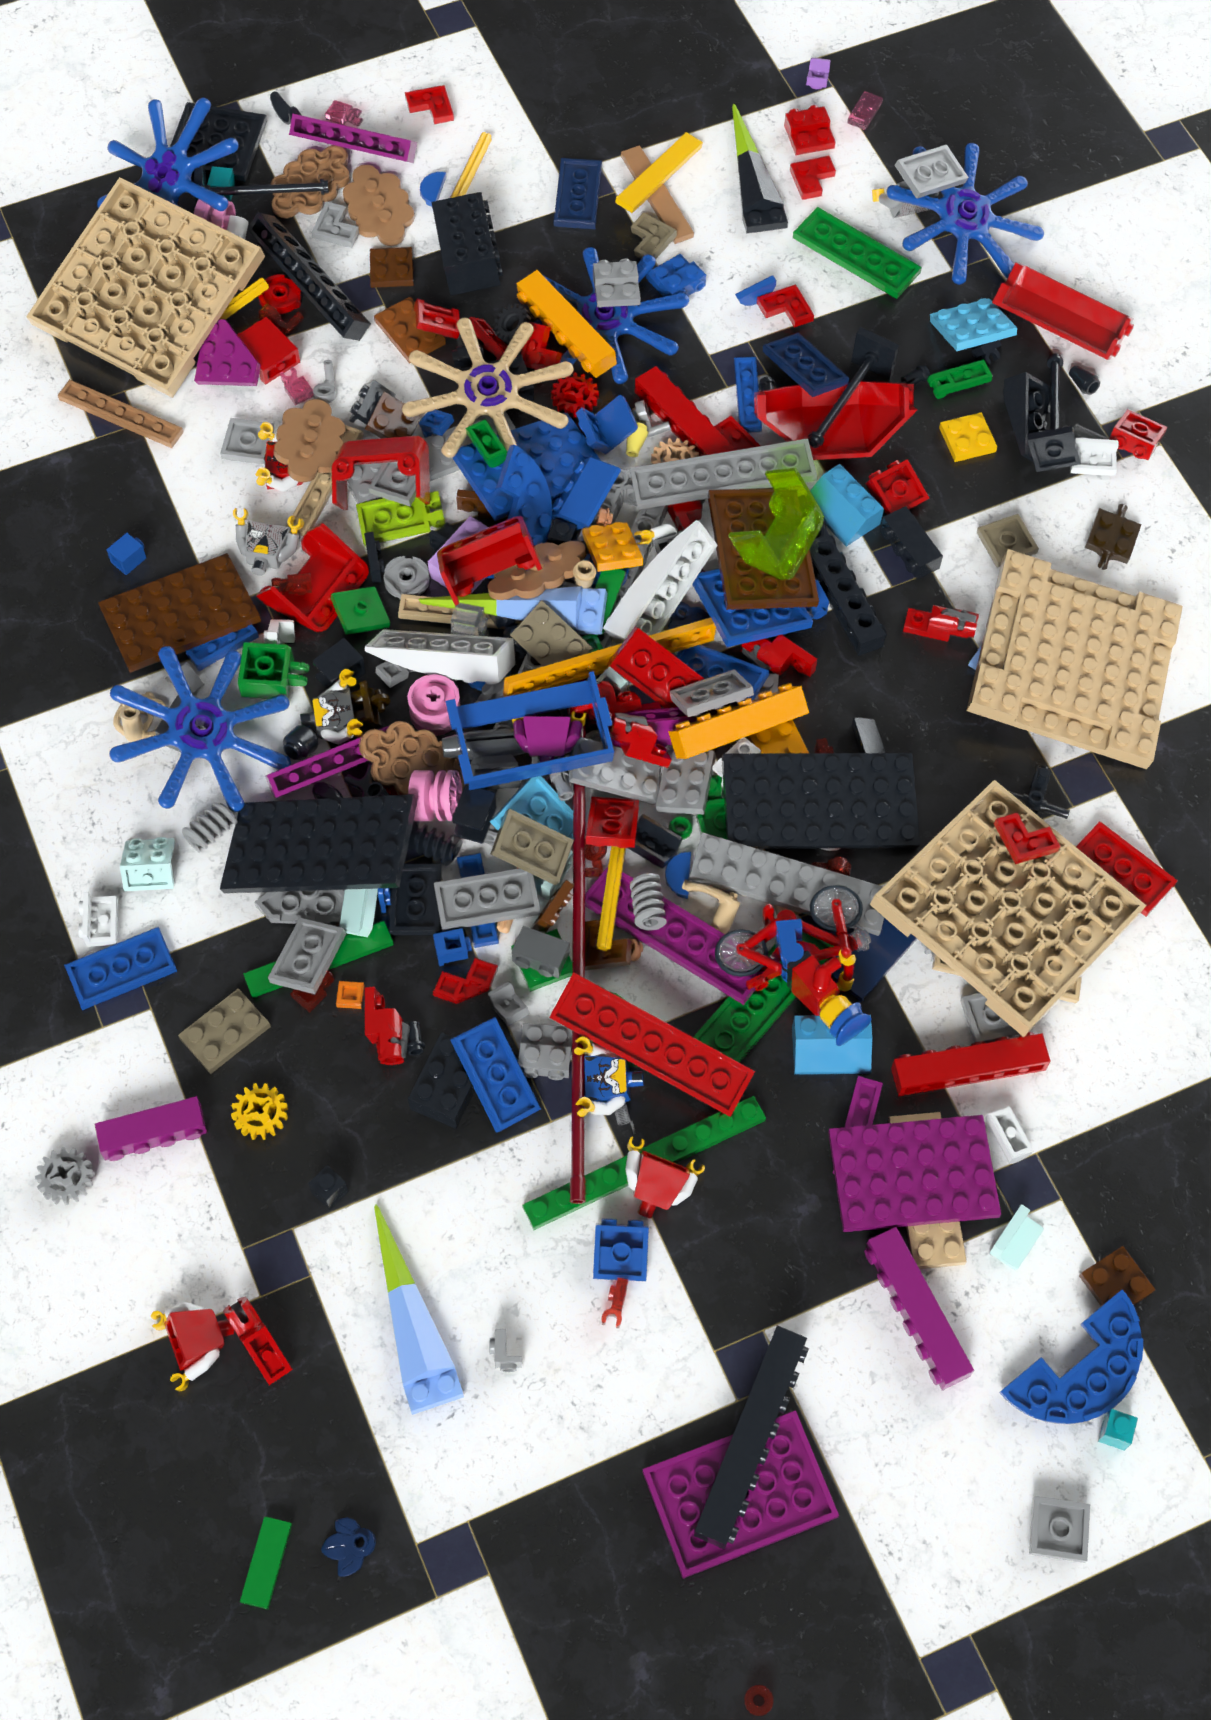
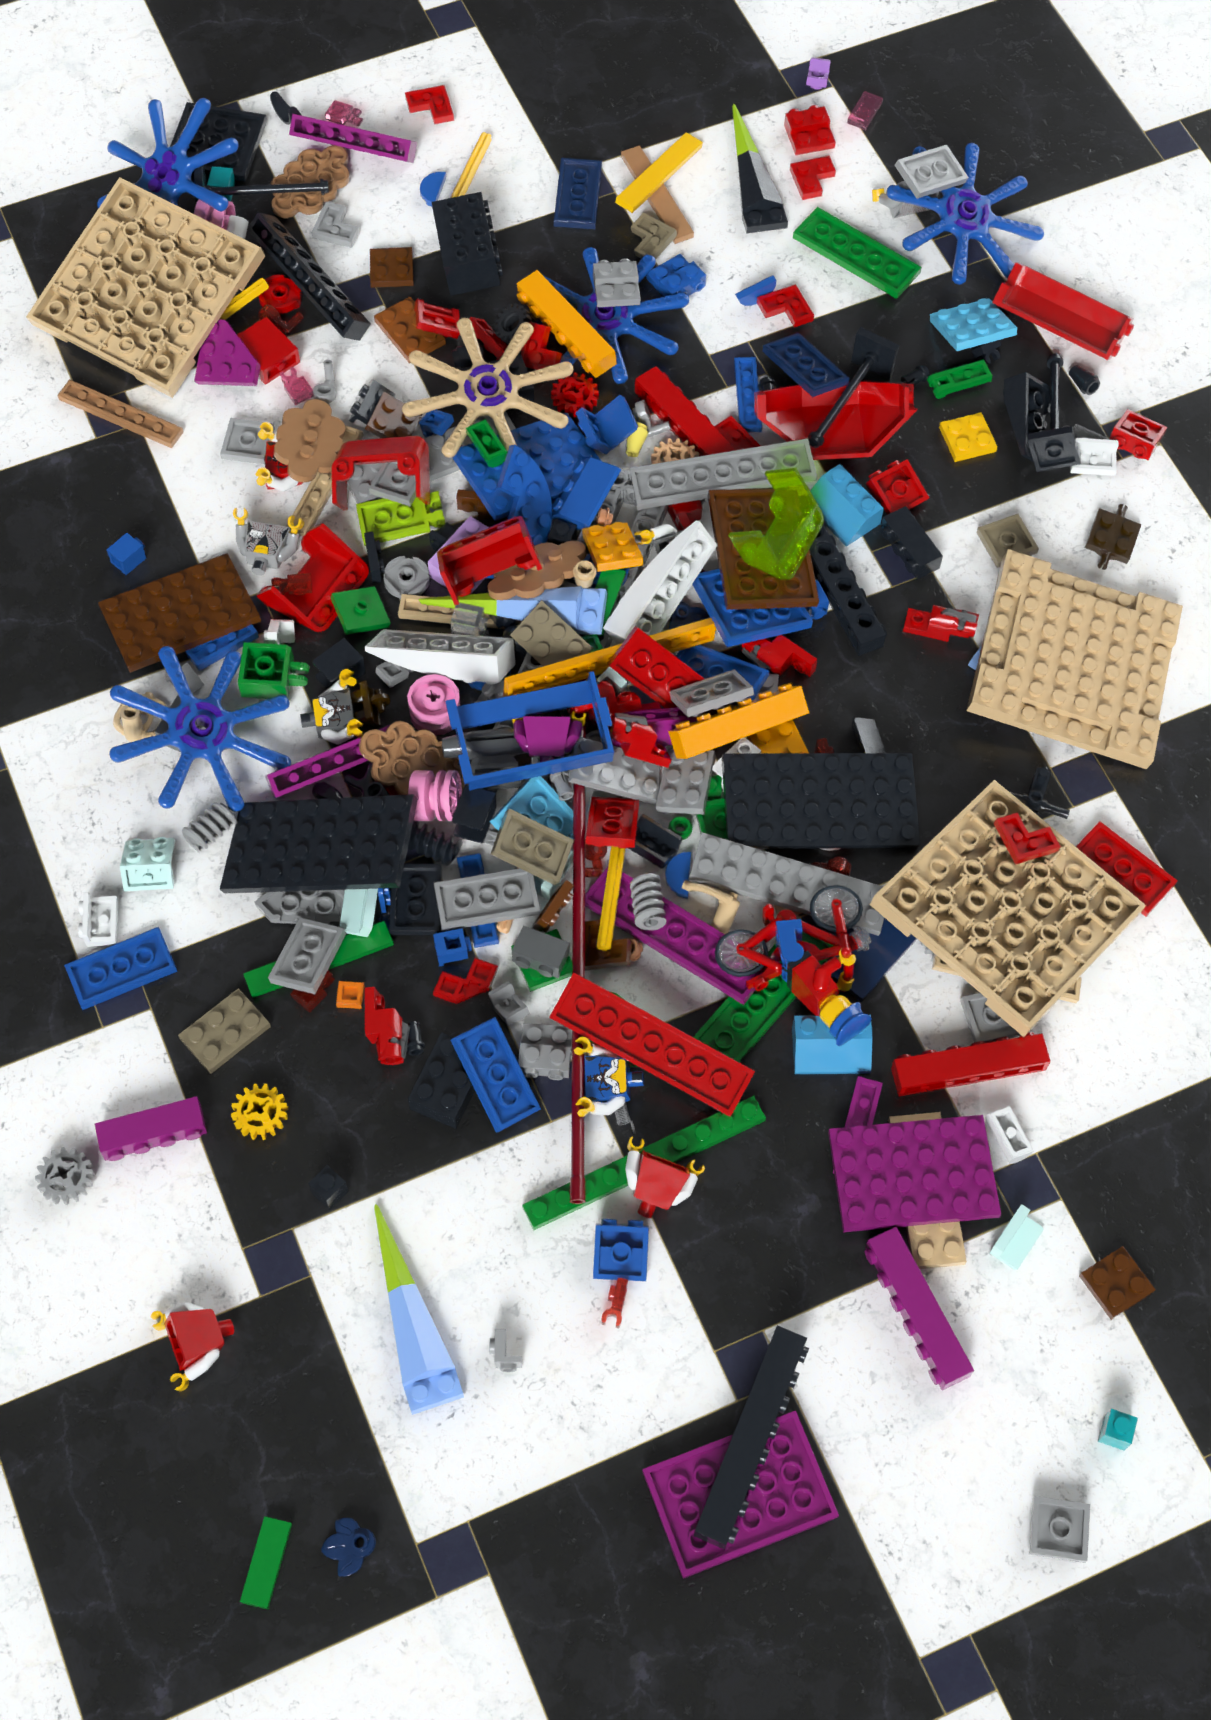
red plate [223,1296,292,1385] -> none
black head [283,725,319,760] -> none
medium nougat plate [343,165,415,246] -> none
clear red plate [744,1685,773,1716] -> none
blue plate [999,1289,1143,1424] -> none

